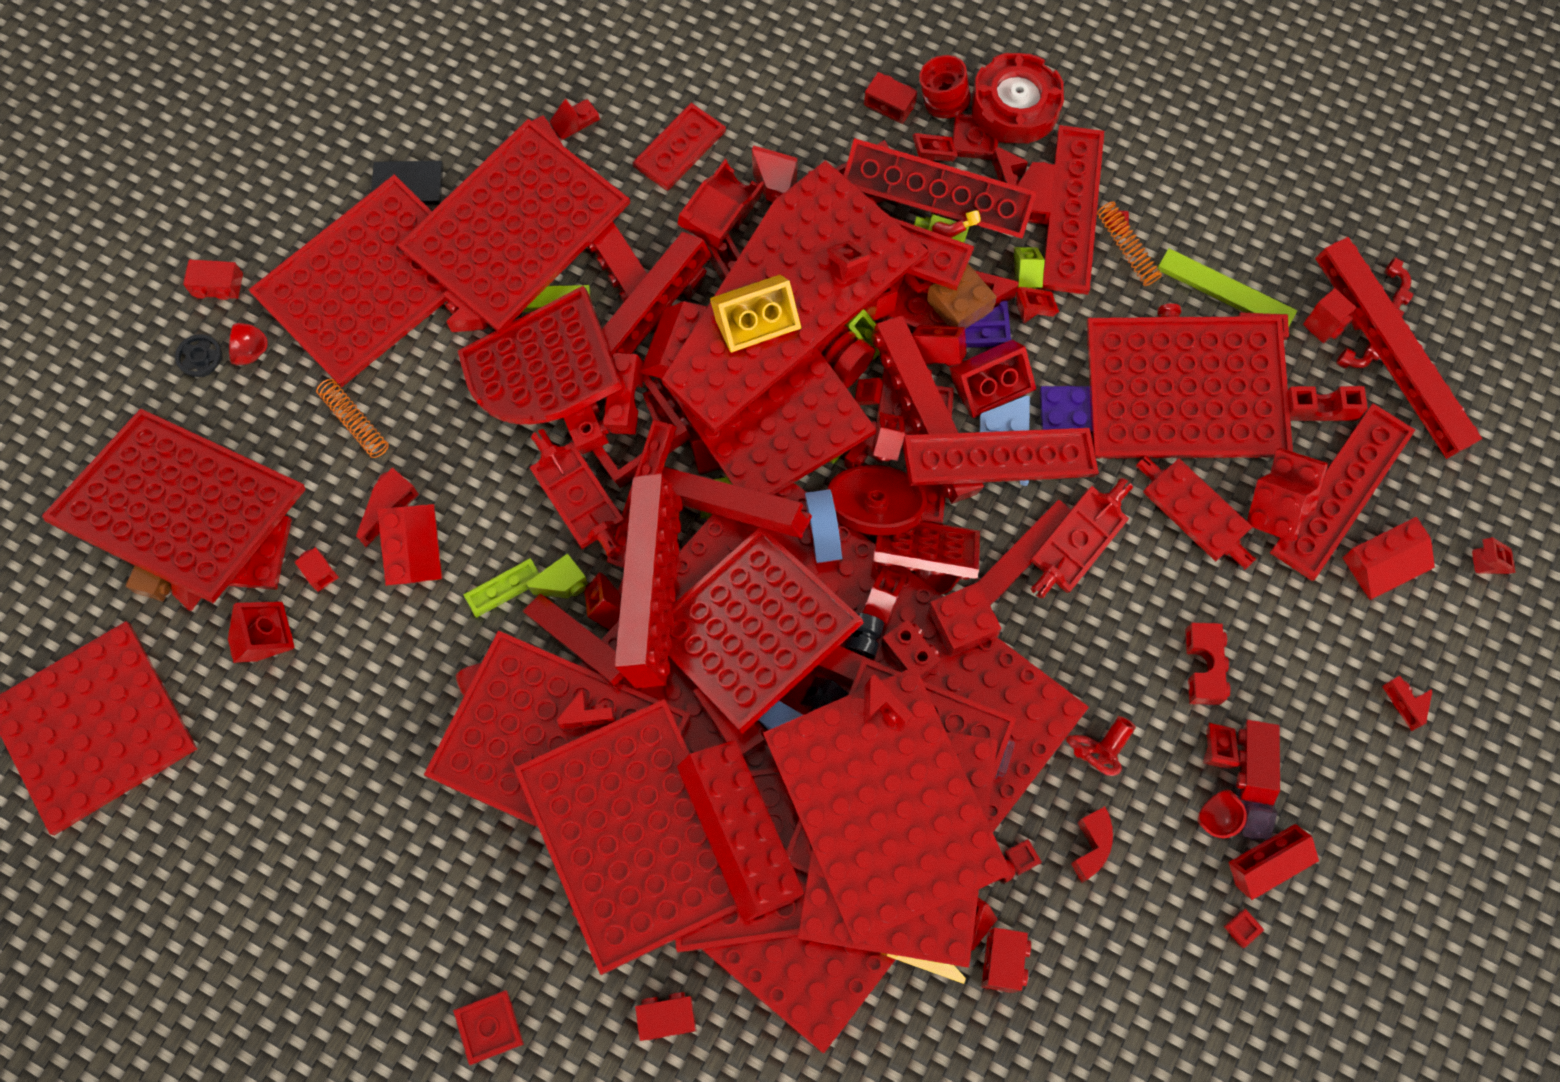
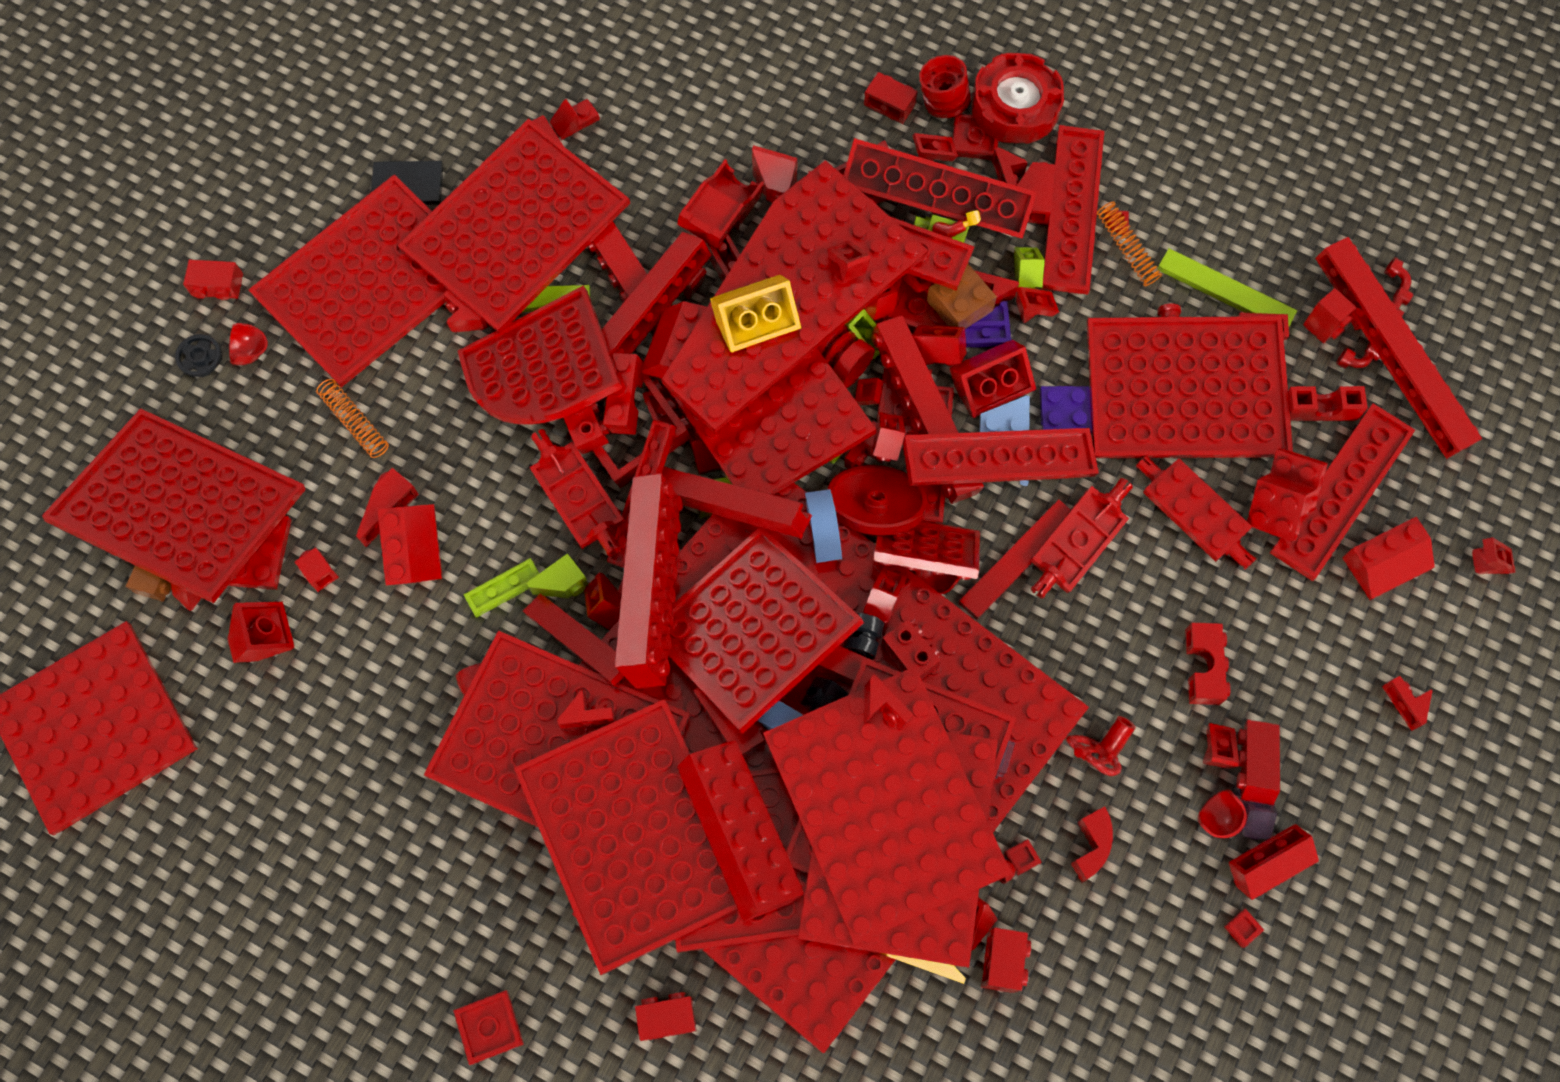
red tile [632,103,726,192] -> none
red brick [928,582,1002,657] -> none

